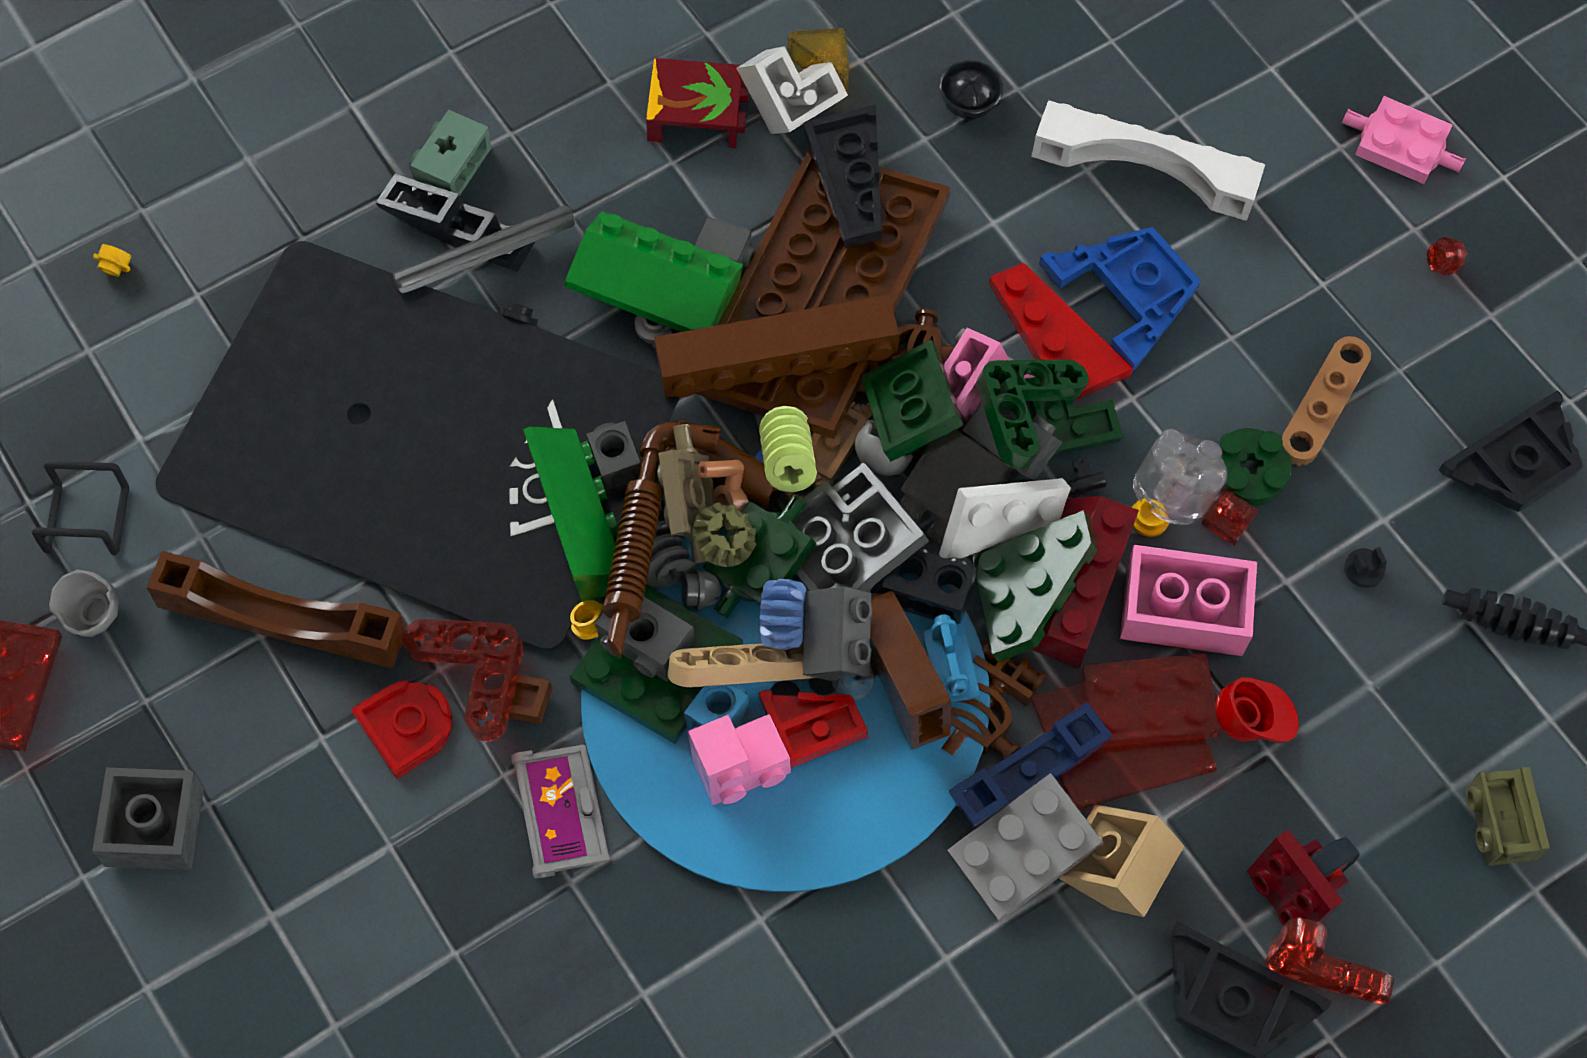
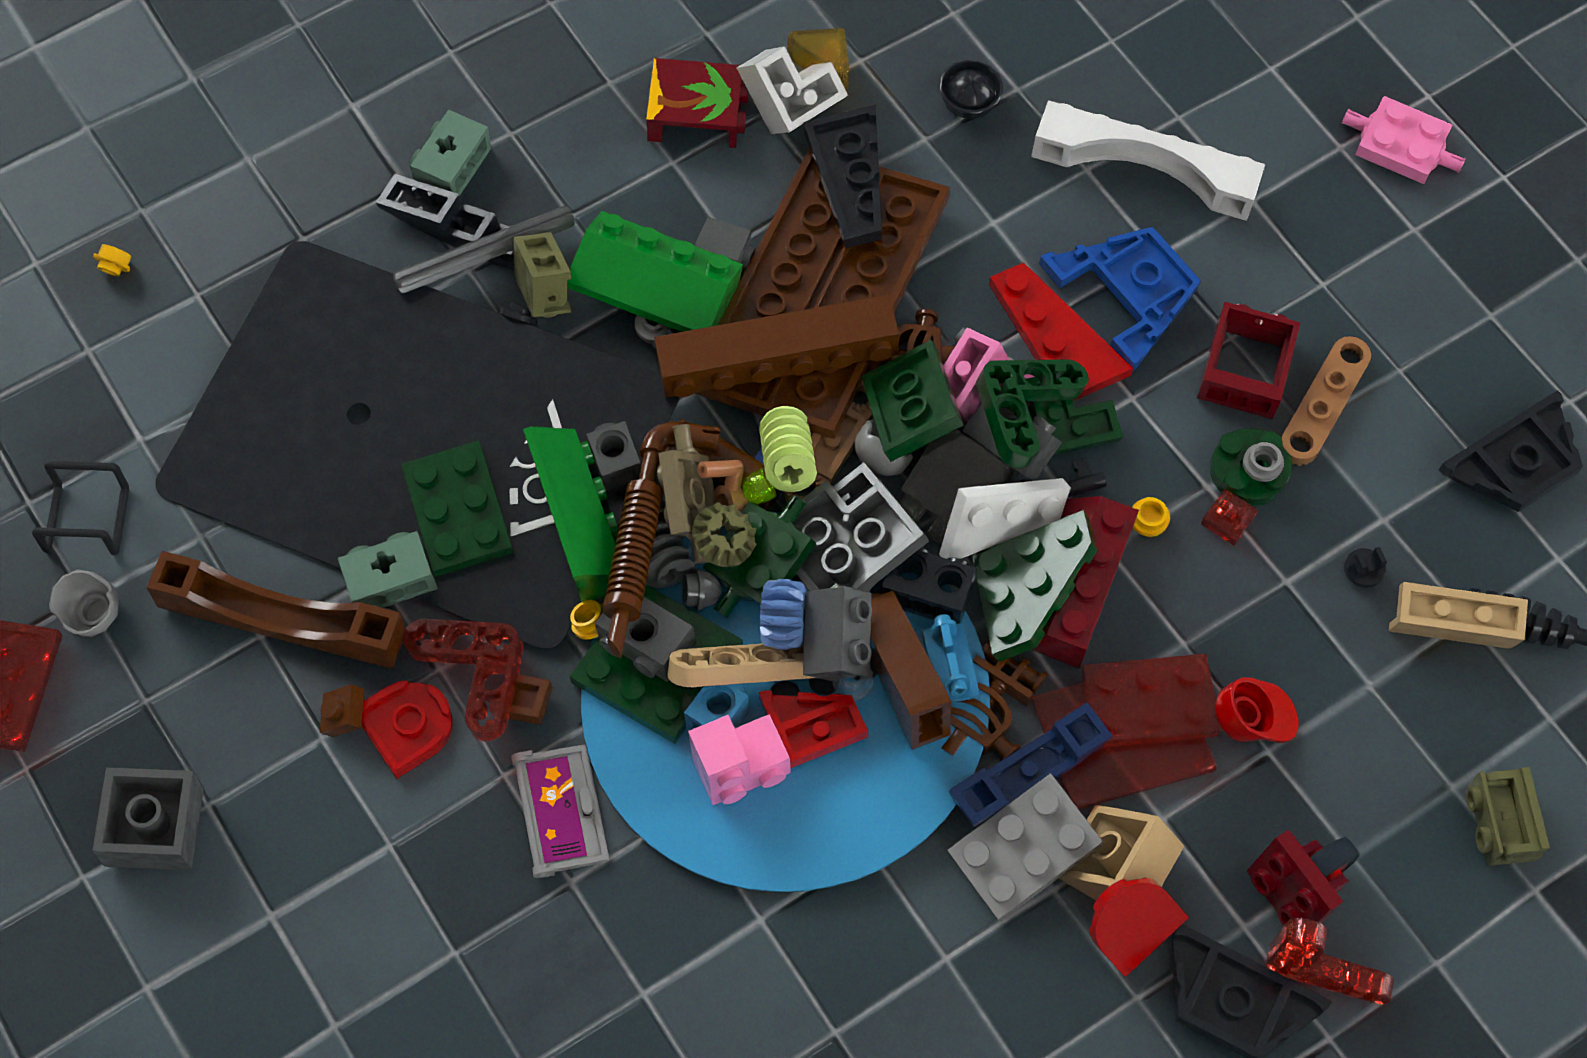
bright pink brick [1120,545,1257,656] -> none
clear brick [1133,429,1227,525] -> none
clear red plate [1427,237,1468,275] -> none
none -> reddish brown plate [320,684,364,738]
none -> sand green brick [338,531,438,608]
none -> dark green plate [401,440,514,577]
none -> olive hinge [513,232,571,318]
none -> clear neon green hinge [743,468,777,504]
none -> red tile [1089,877,1189,977]
none -> dark red window [1197,302,1301,420]
none -> light grey plate [1243,442,1284,482]
none -> tan panel [1389,582,1528,649]

